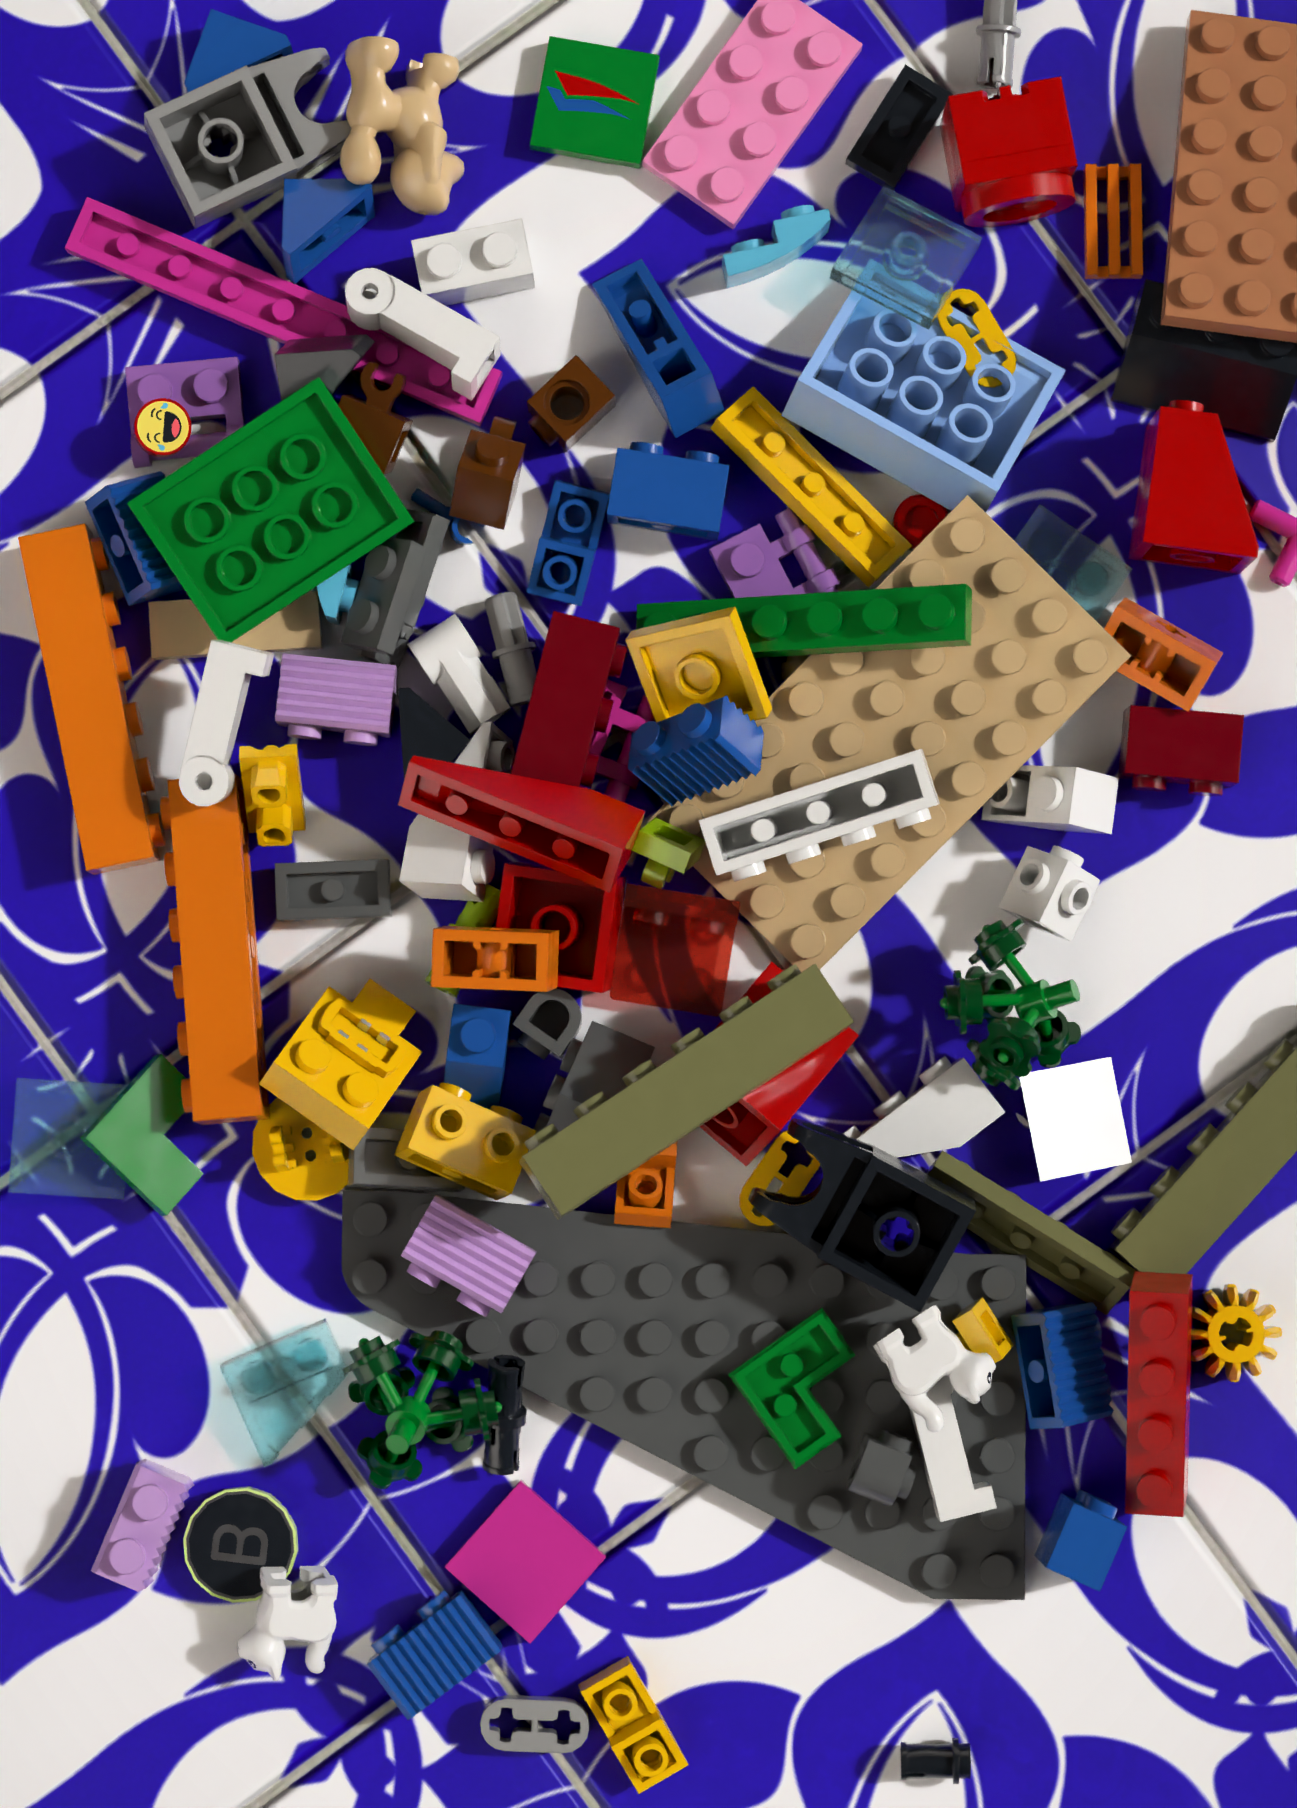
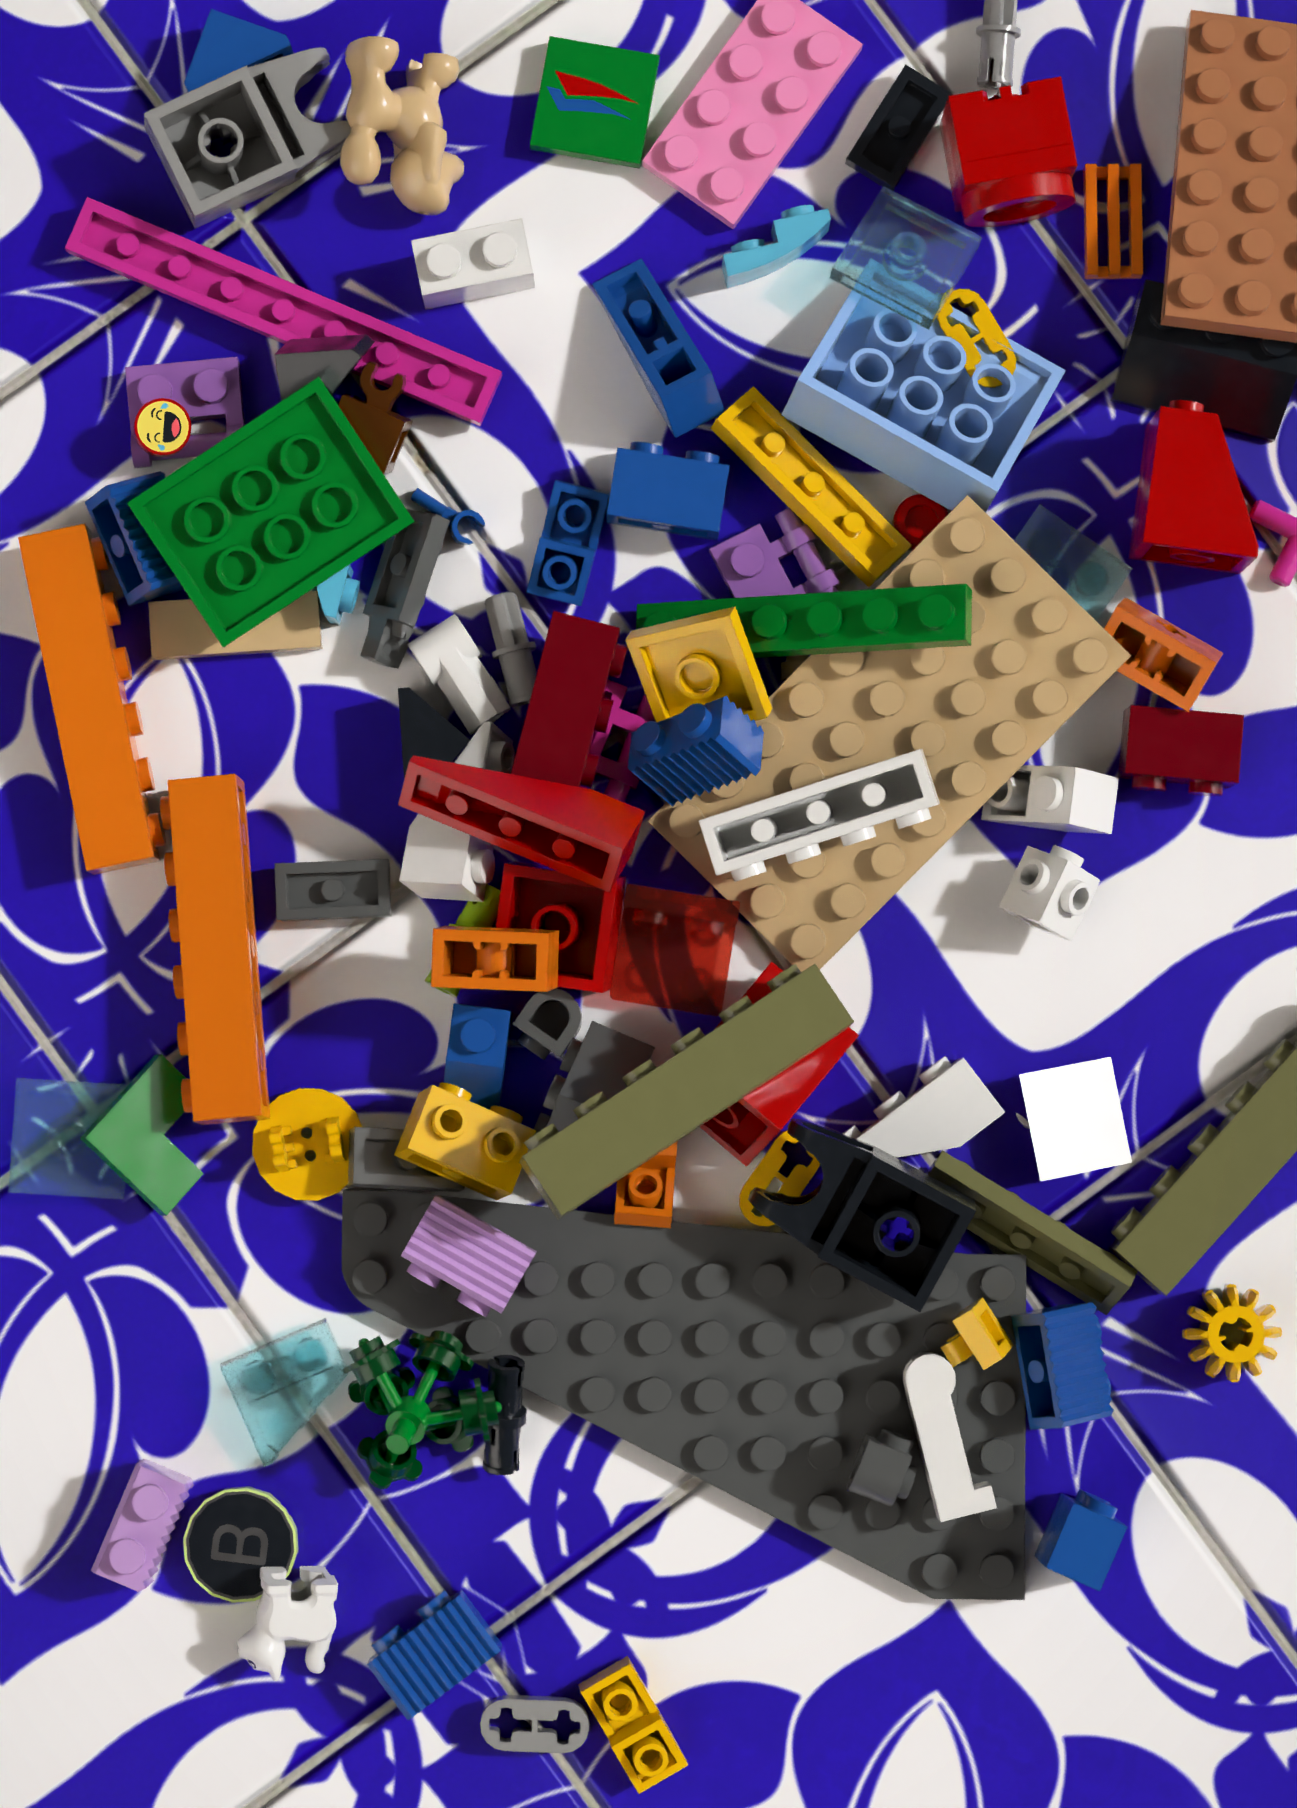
white leg [179,640,275,807] -> none
yellow hips [239,744,306,847] -> none
yellow piece [259,978,422,1150] -> none
lavender brick [275,653,399,746] -> none
blue slope [282,178,375,284] -> none
dark grey plate [341,538,428,656] -> none
white leg [345,268,501,401] -> none
dark pink tile [445,1479,606,1644] -> none
reddish brown brick [449,416,526,530] -> none
reddish brown brick [527,355,616,452] -> none
lime tile [632,817,705,889] -> none
green tile [728,1307,855,1469] -> none
white animal [873,1305,996,1432] -> none
black pin [900,1738,971,1784] -> none
dark green plant [940,918,1081,1090] -> none
red brick [1125,1271,1193,1517] -> none

